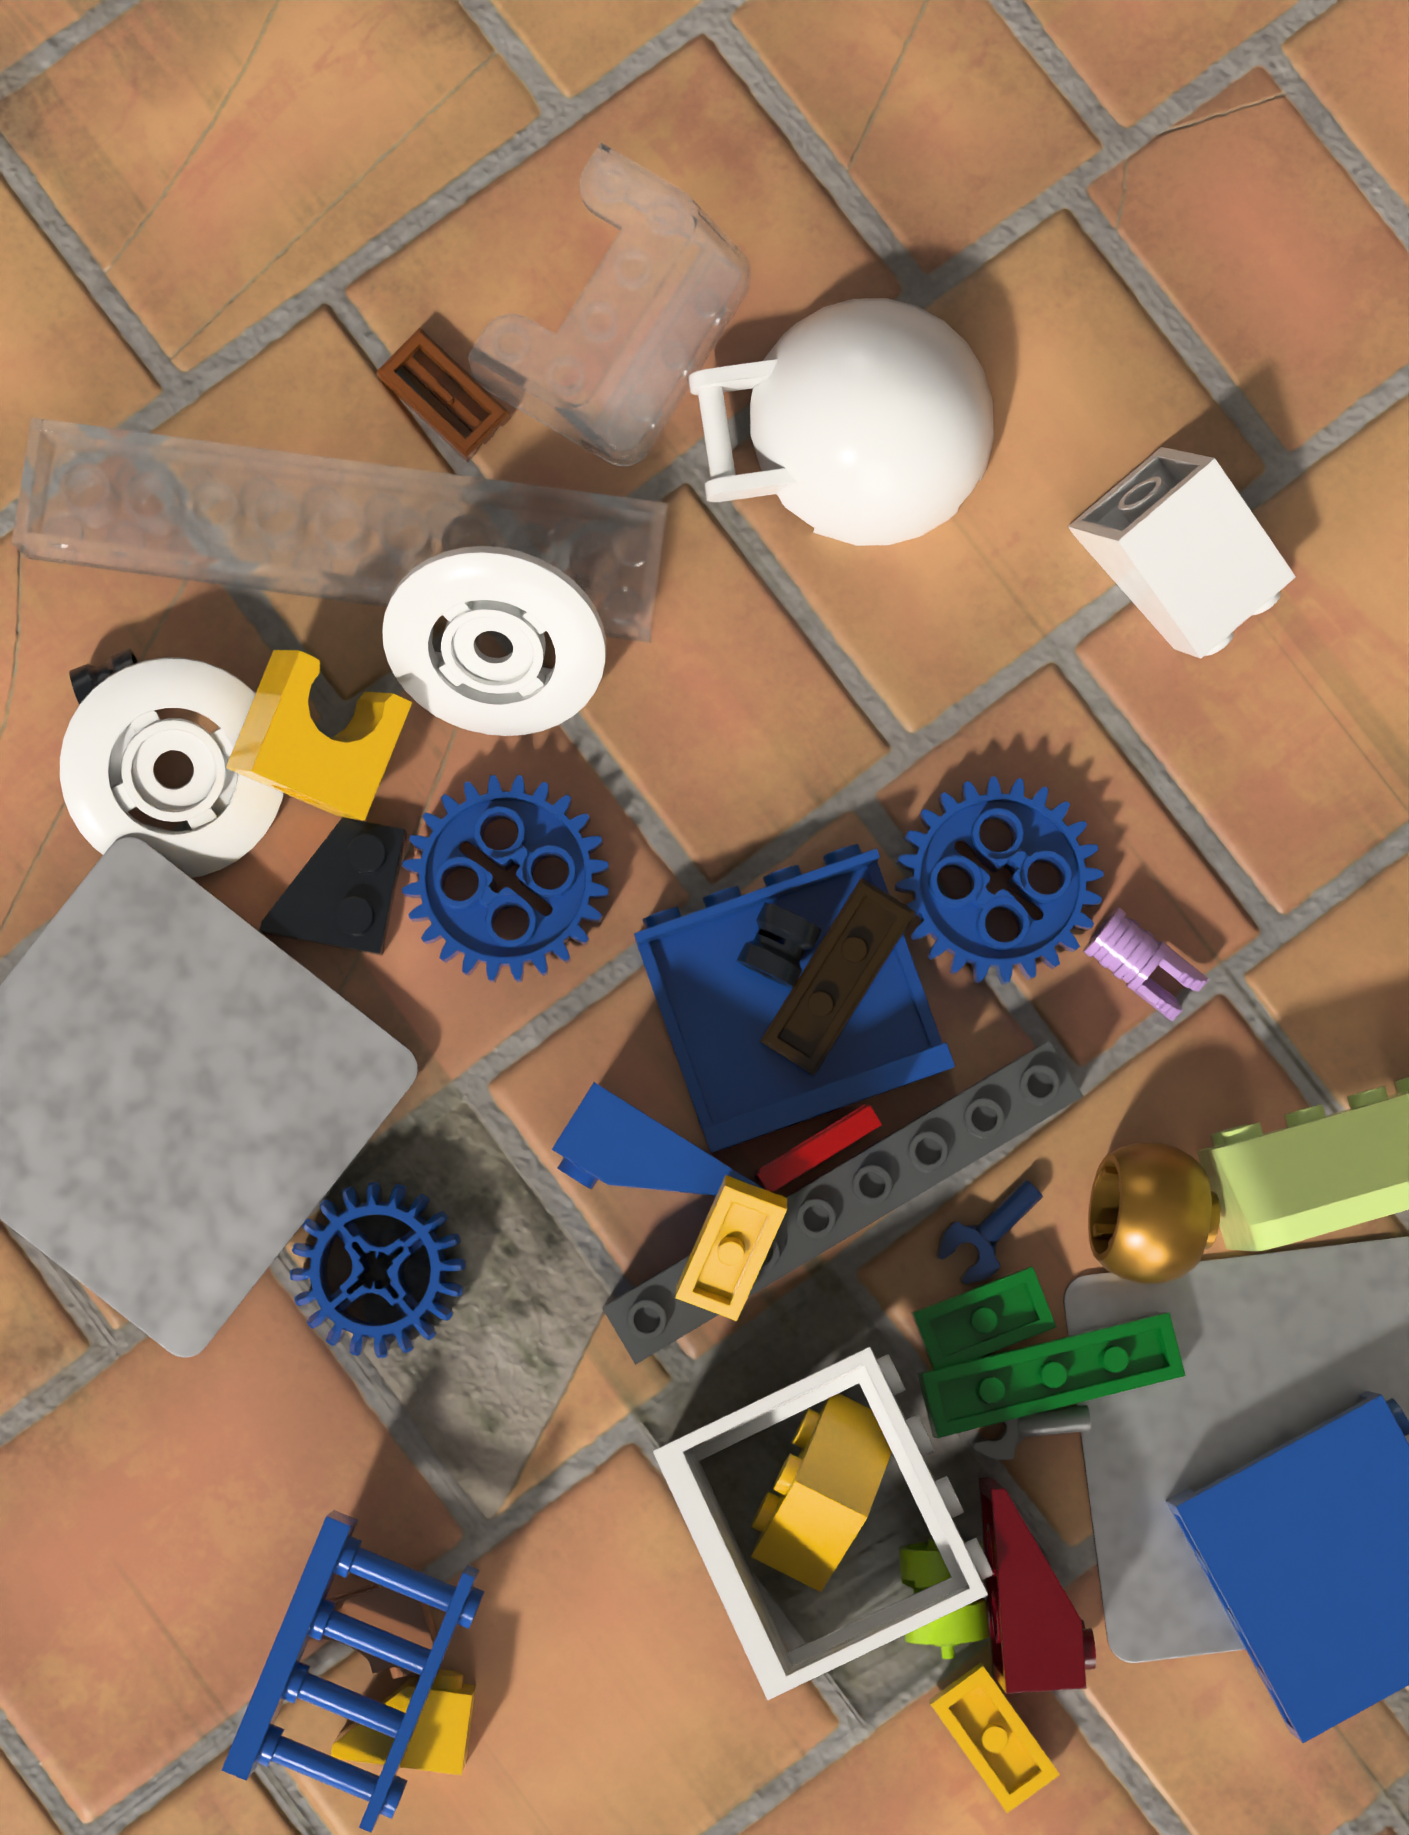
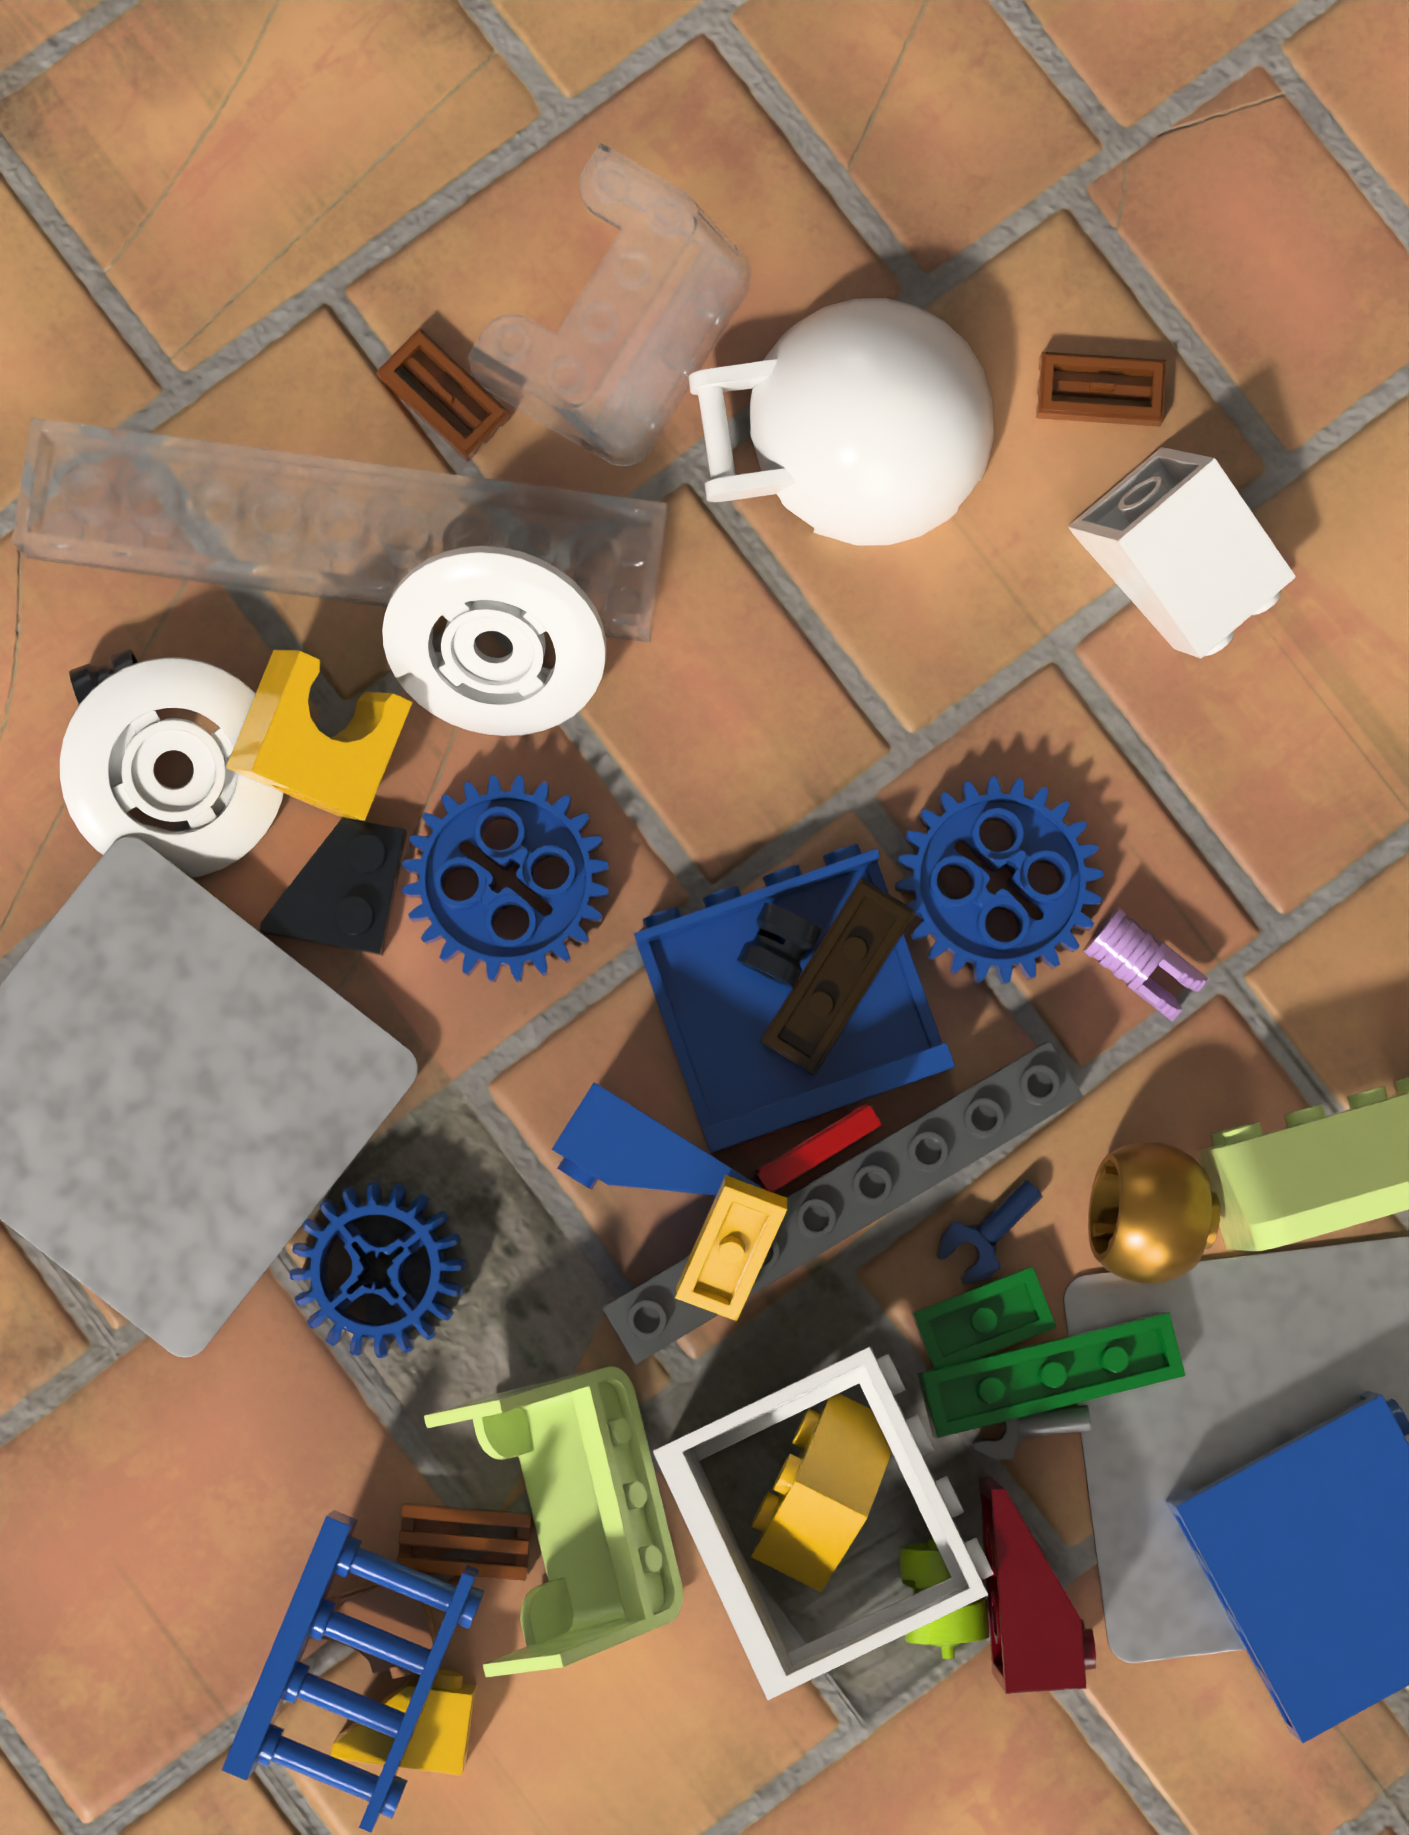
yellow plate [928,1662,1060,1813] -> none
none -> dark orange tile [397,1503,532,1581]
none -> yellowish green windscreen [424,1366,683,1677]
none -> dark orange tile [1036,352,1166,427]

